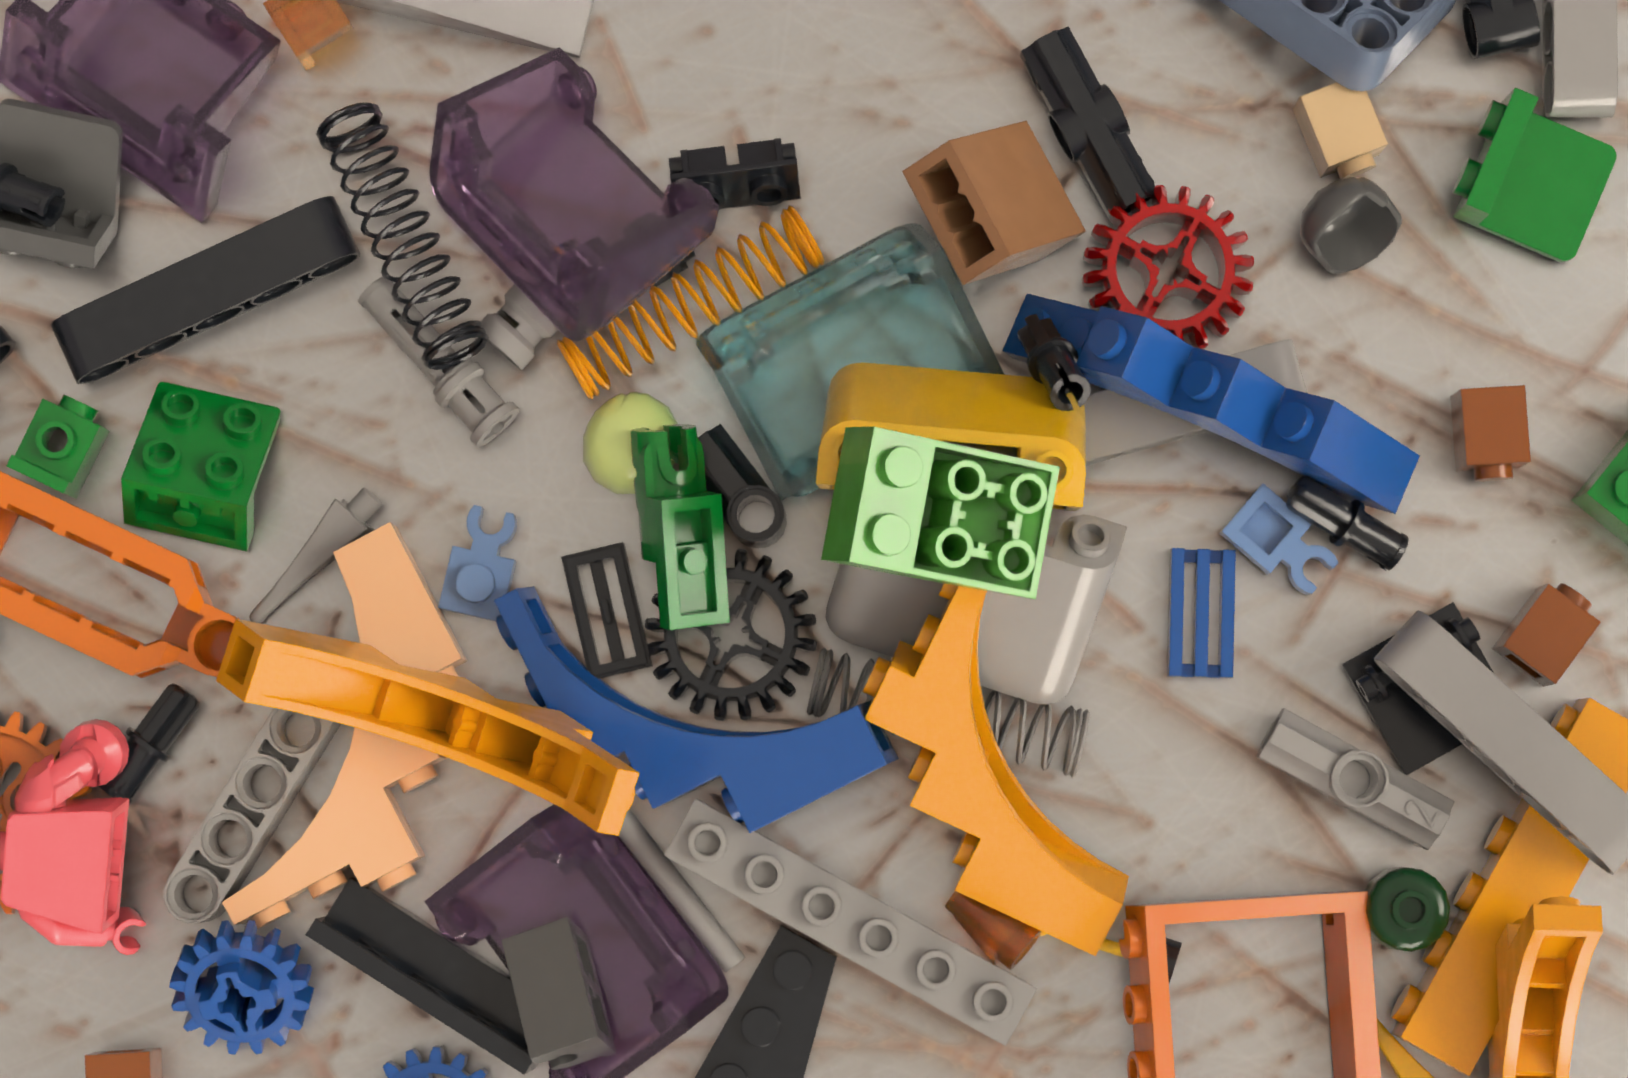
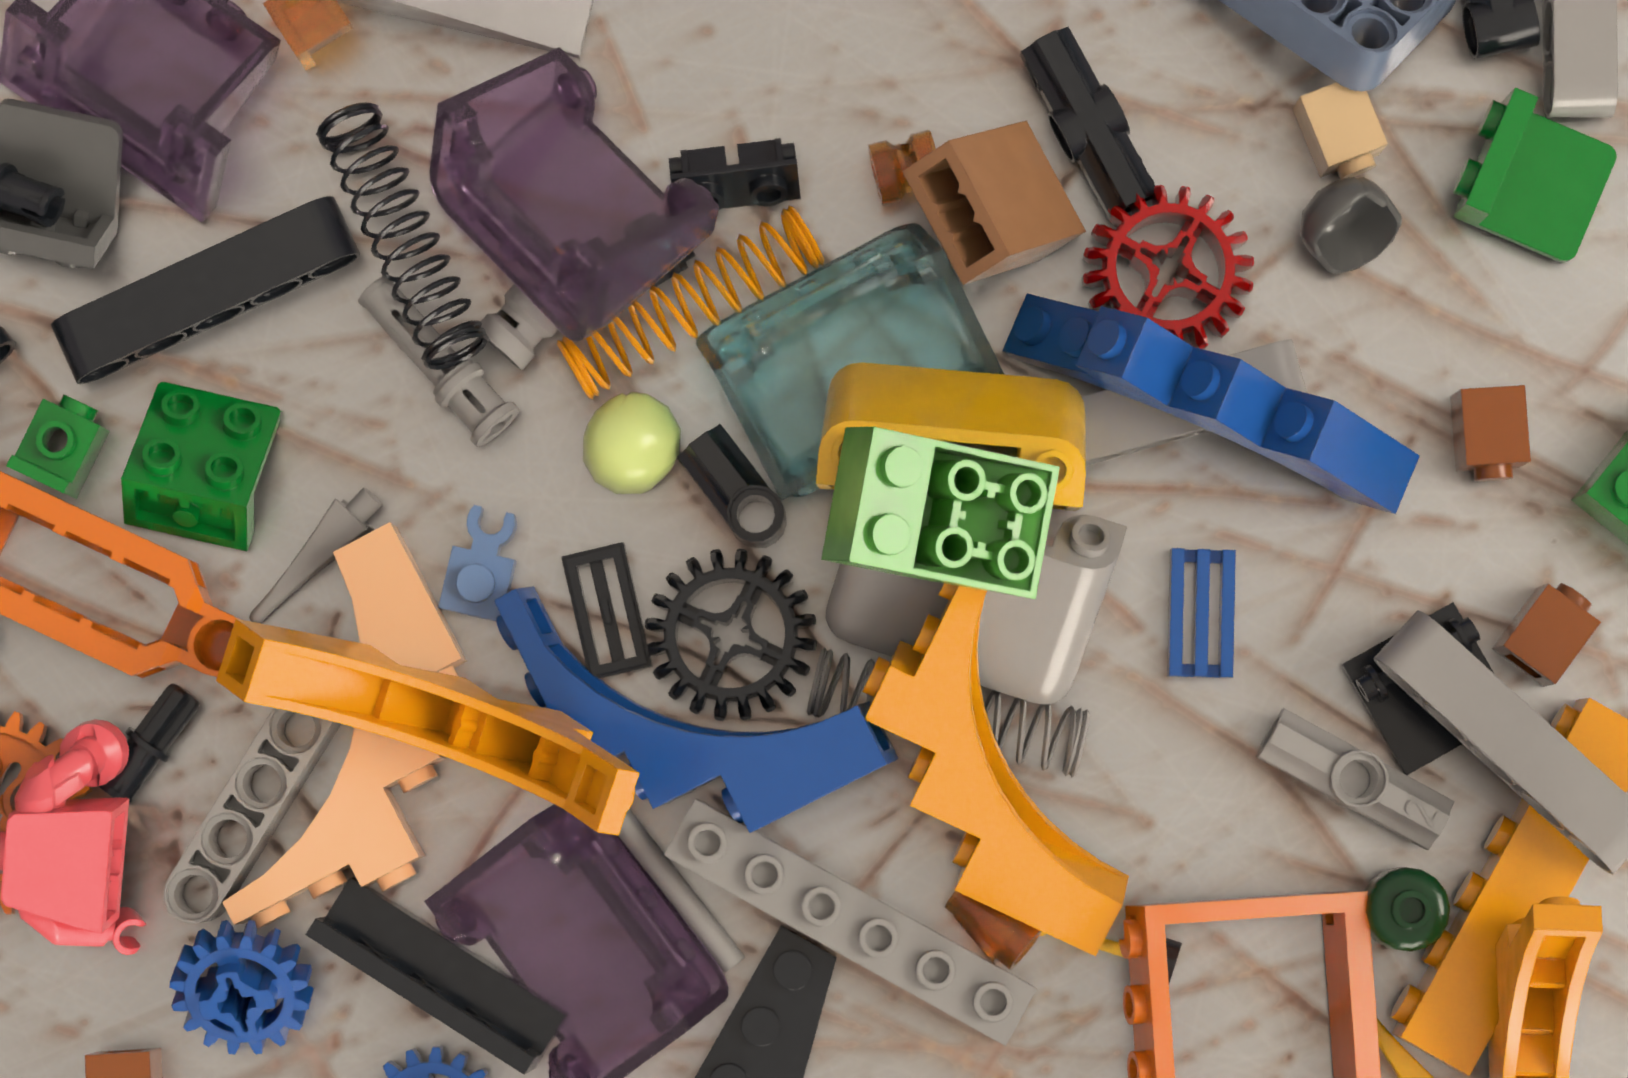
dark grey hinge [502,917,617,1070] -> none
green plate [631,424,730,630] -> none
black axle [1017,314,1091,411] -> none
medium blue plate [1219,484,1339,595] -> none
black axle [1286,476,1409,571] -> none
none -> clear orange wheel [868,130,936,206]

